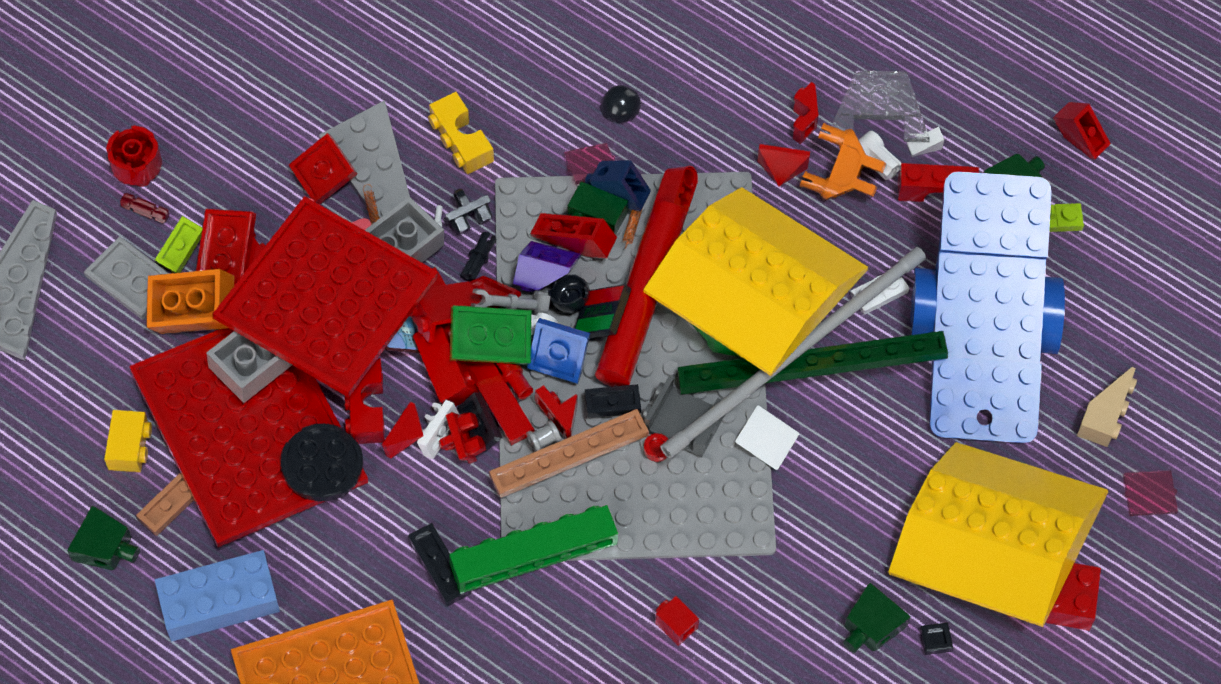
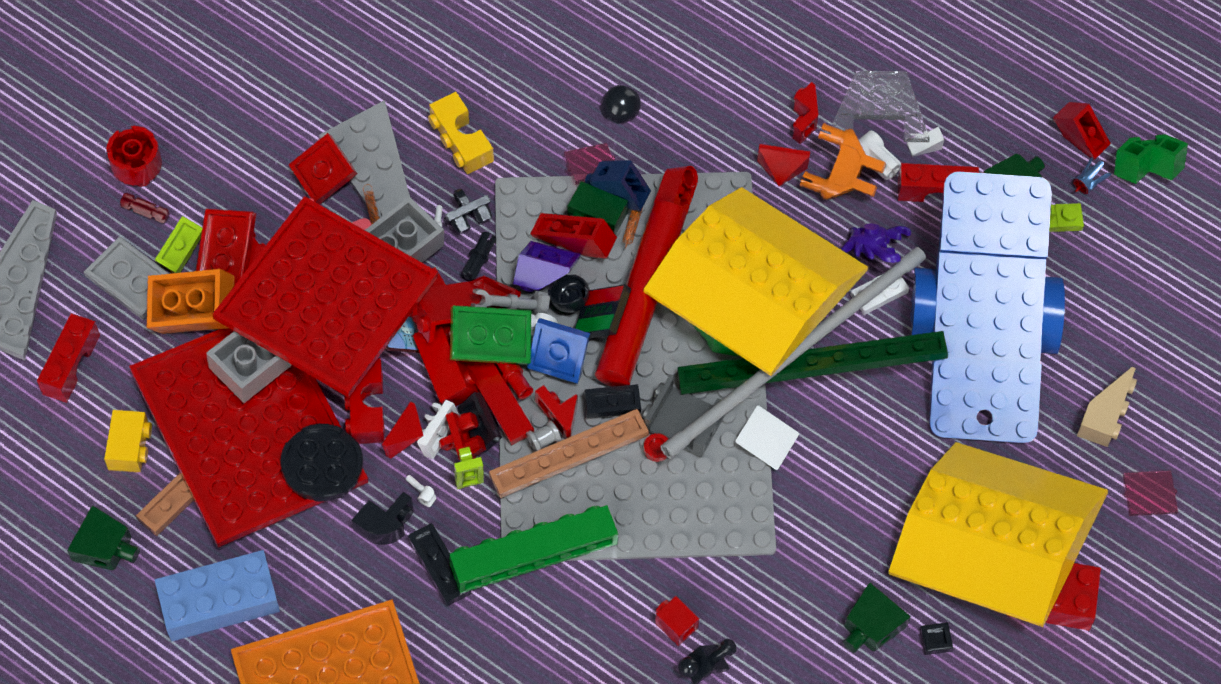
none -> red arch [37,313,100,403]
none -> black brick [352,492,414,545]
none -> white hand [406,475,436,507]
none -> lime plate [454,447,484,489]
none -> black piece [678,638,737,684]
none -> dark purple animal [841,223,911,263]
none -> flat silver piece [1073,157,1111,194]
none -> green brick [1114,134,1188,184]

